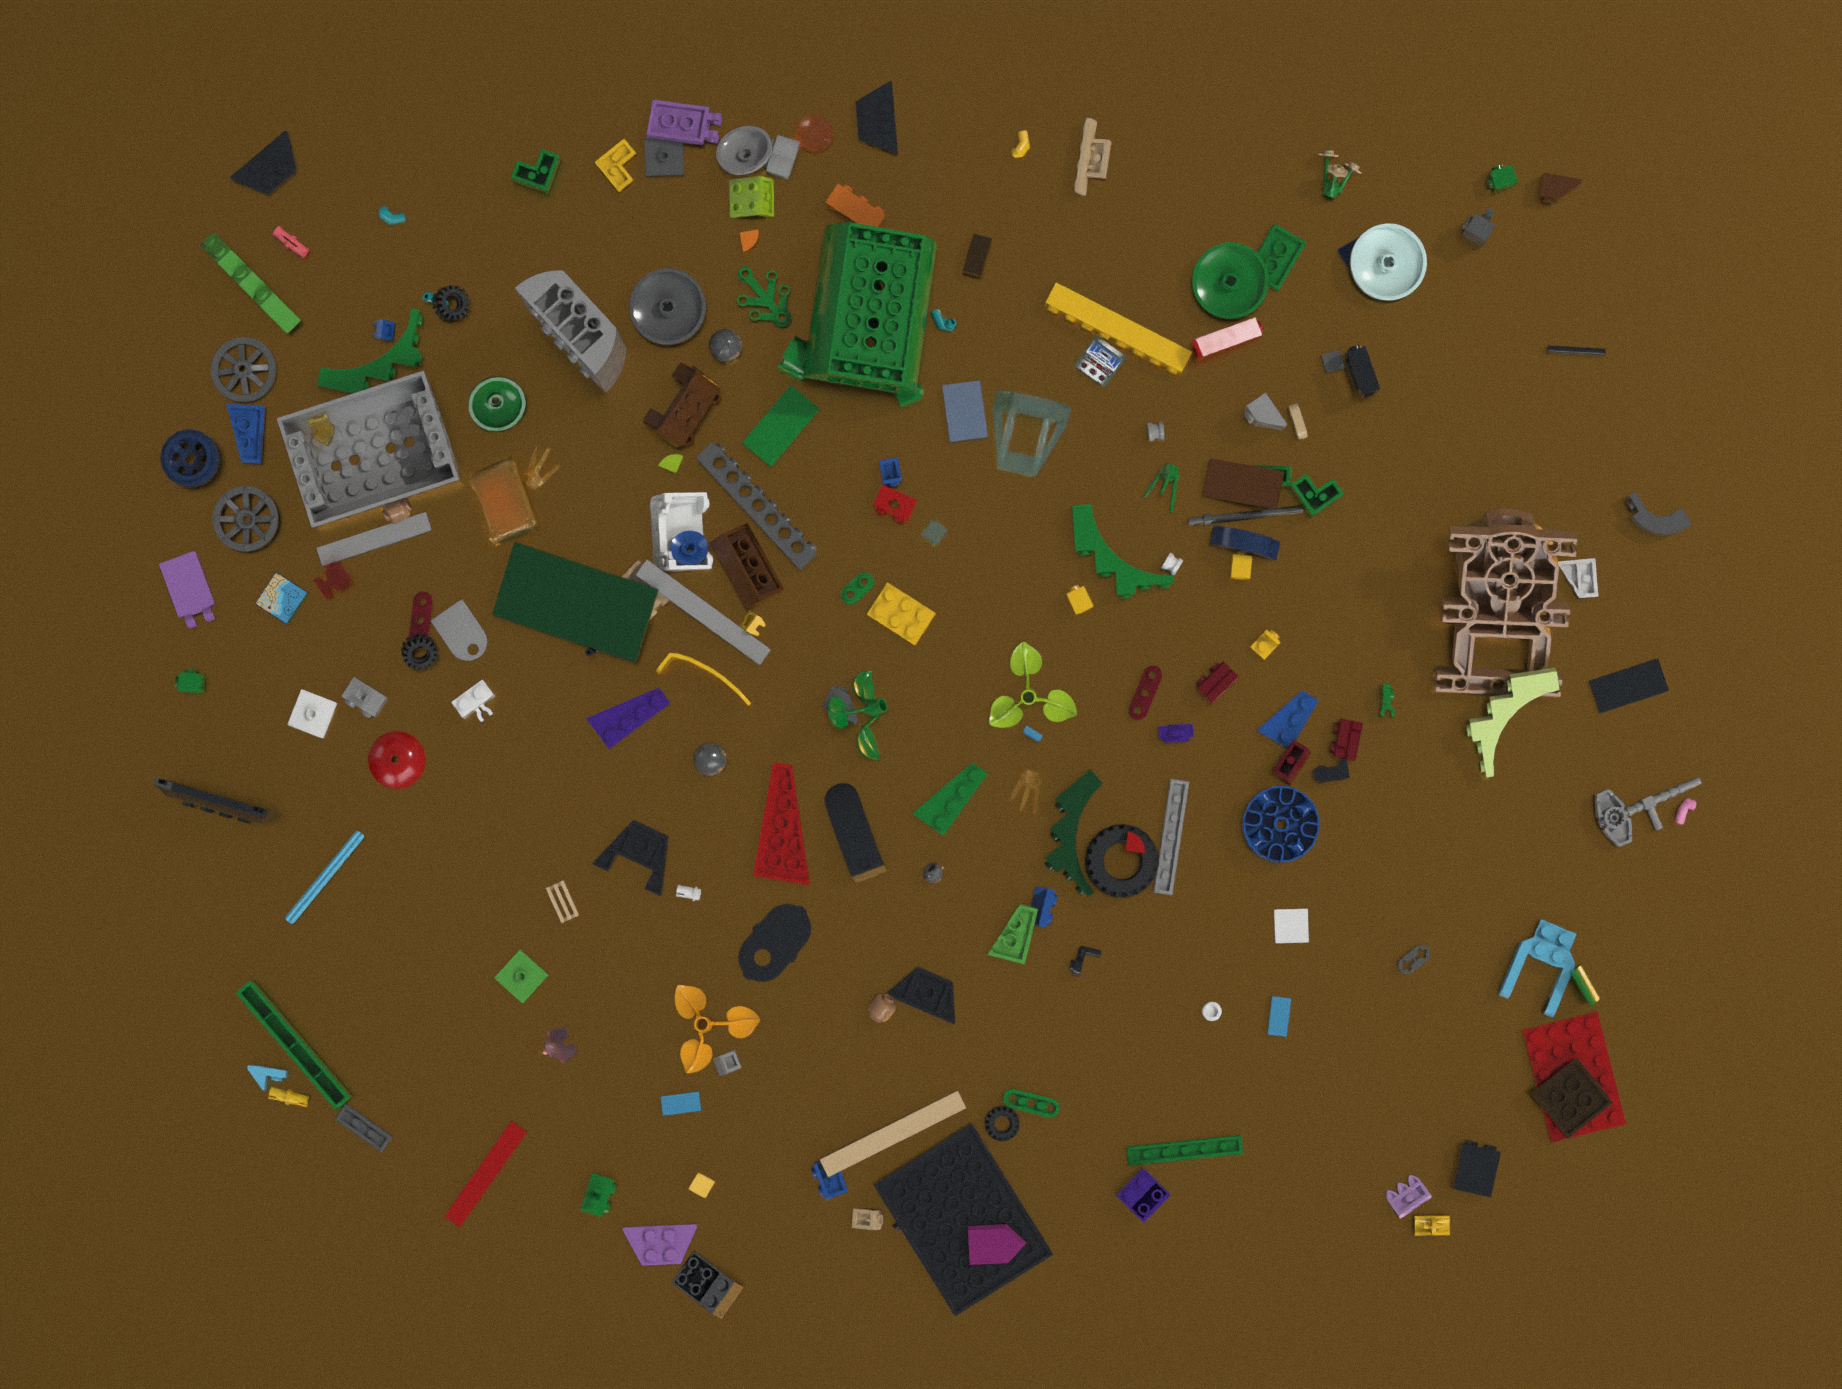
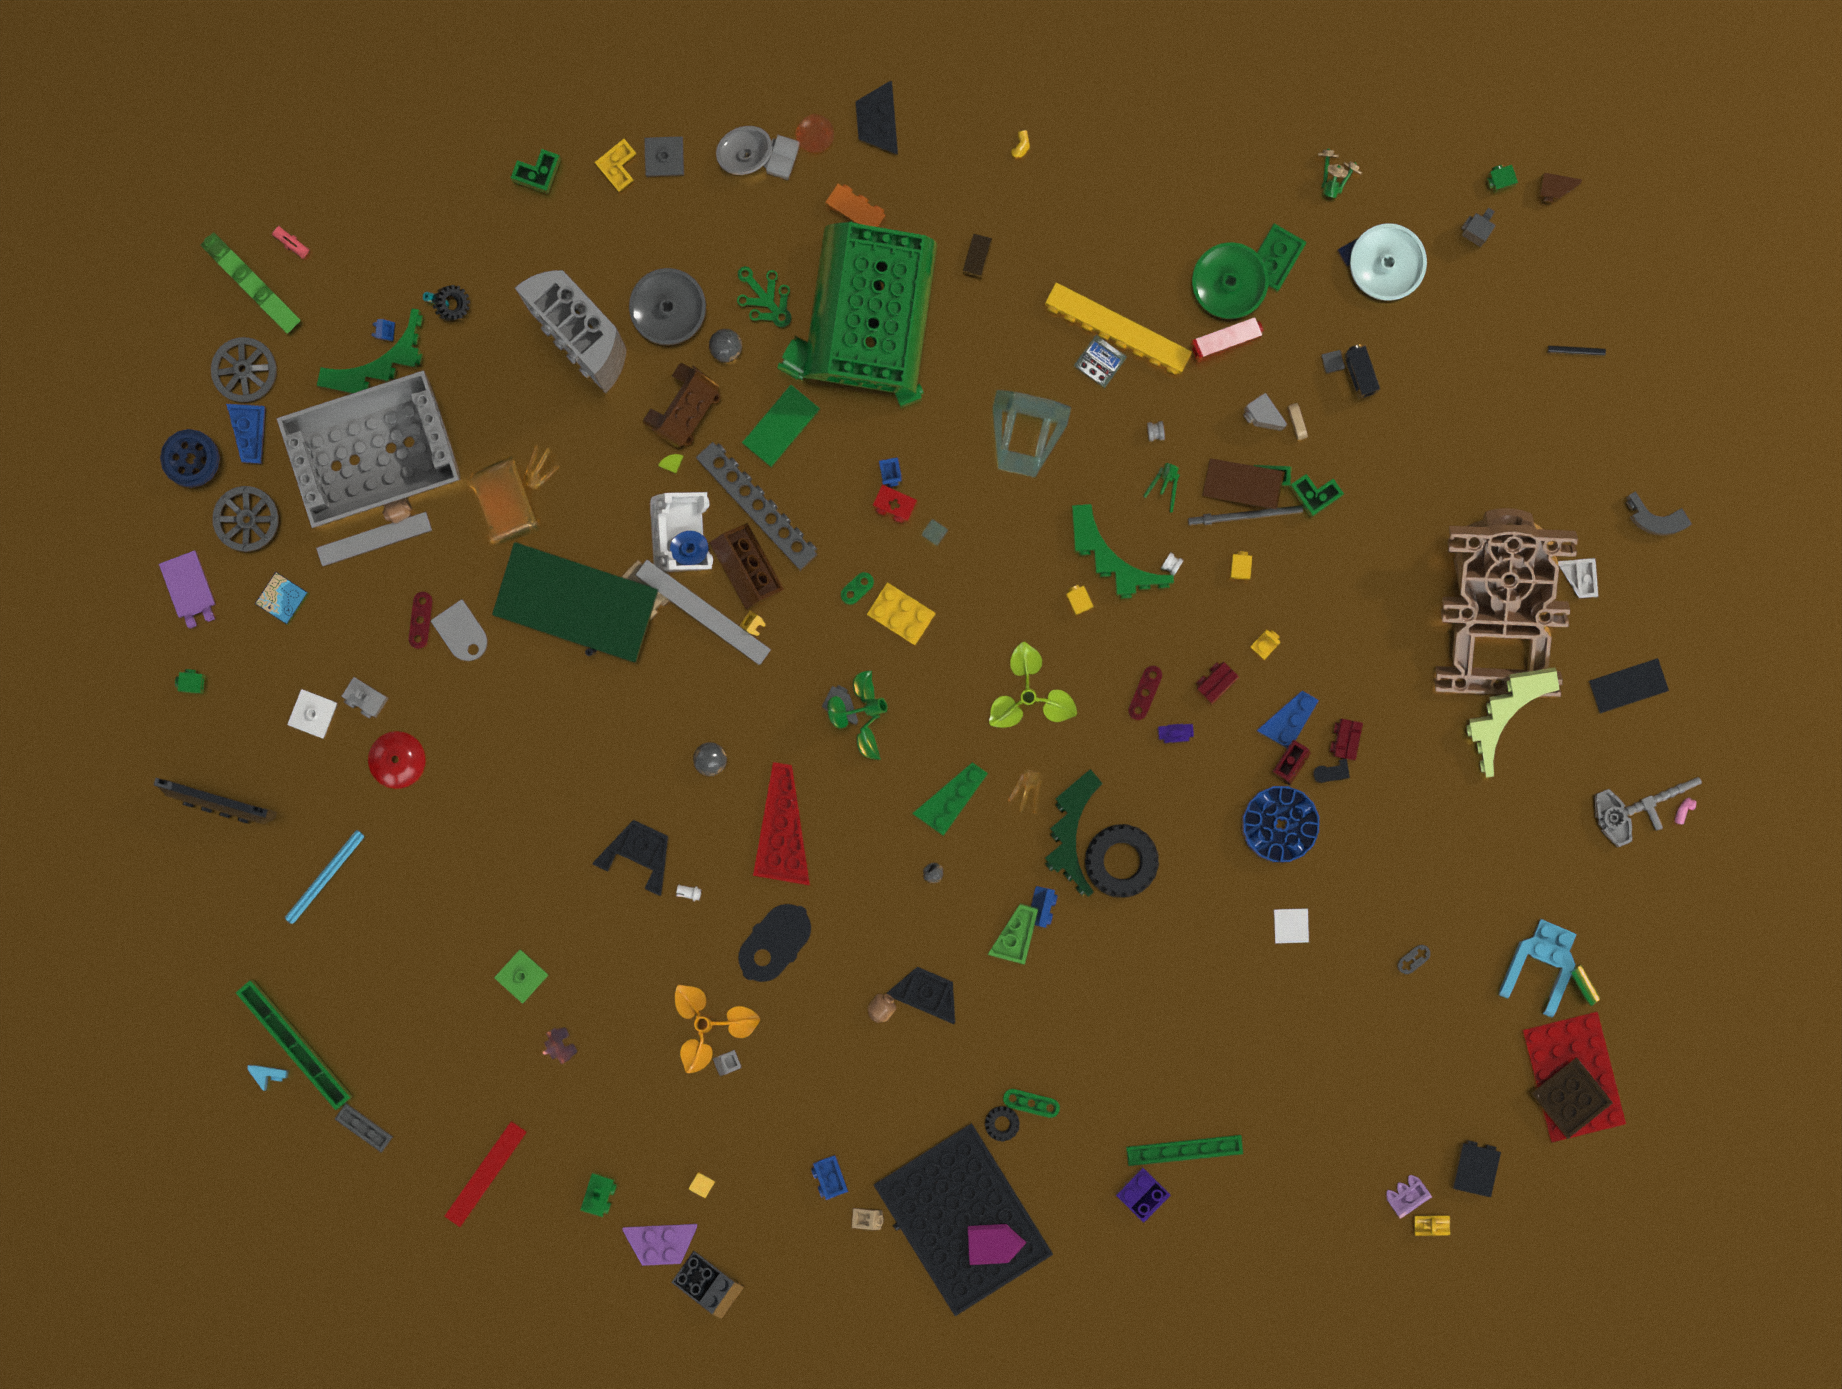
black wing [230,130,298,196] -> none
yellow pin [268,1087,309,1108] -> none
clear yellow tile [308,413,335,446] -> none
clear red brick [314,561,355,599] -> none
teal arm [378,206,406,225] -> none
black tyre [401,633,437,671] -> none
white brick [451,680,495,722] -> none
green dish [468,376,526,431] -> none
tan tile [546,880,579,923] -> none
dark purple wing [586,688,670,749] -> none
medium lavender tile [647,100,722,145] -> none
yellow piece [656,653,751,706] -> none
dark azure tile [661,1091,702,1116] -> none
lime bracket [729,176,774,218] -> none
orange tile [740,229,759,252] -> none
tan tile [820,1091,966,1177] -> none
black piece [825,783,888,883] -> none
teal arm [930,309,957,331] -> none
sand blue tile [942,380,988,443] -> none
dark azure tile [1023,726,1043,743] -> none
black plate [1069,946,1102,977] -> none
tan bracket [1074,118,1112,196] -> none
red tile [1125,832,1145,853] -> none
light grey tile [1153,779,1189,895] -> none
white tile [1202,1002,1222,1021] -> none
dark blue arch [1210,525,1280,560] -> none
dark azure tile [1267,996,1291,1037] -> none
green plate [1380,684,1395,717] -> none

